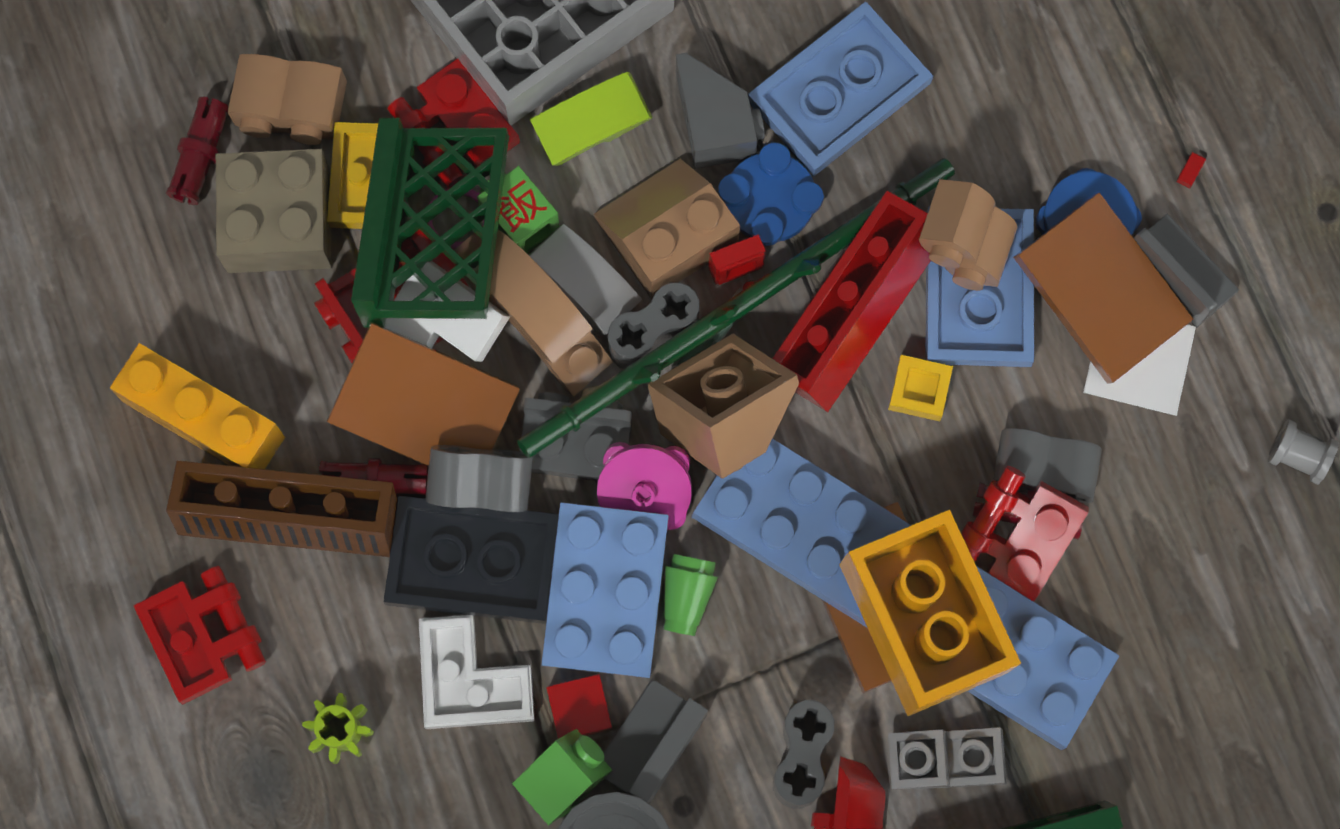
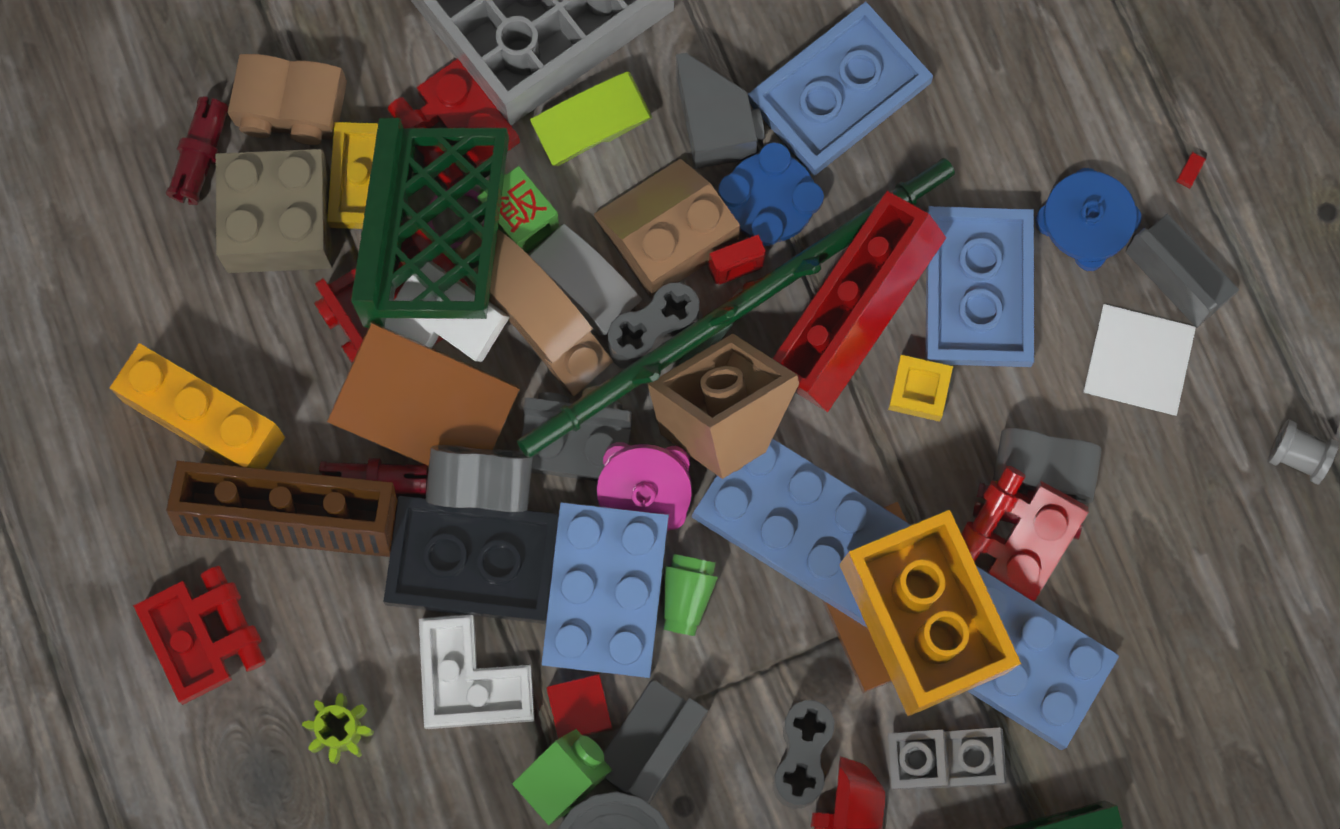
medium nougat brick [919,179,1018,291] -> none
dark orange tile [1013,192,1194,384] -> none

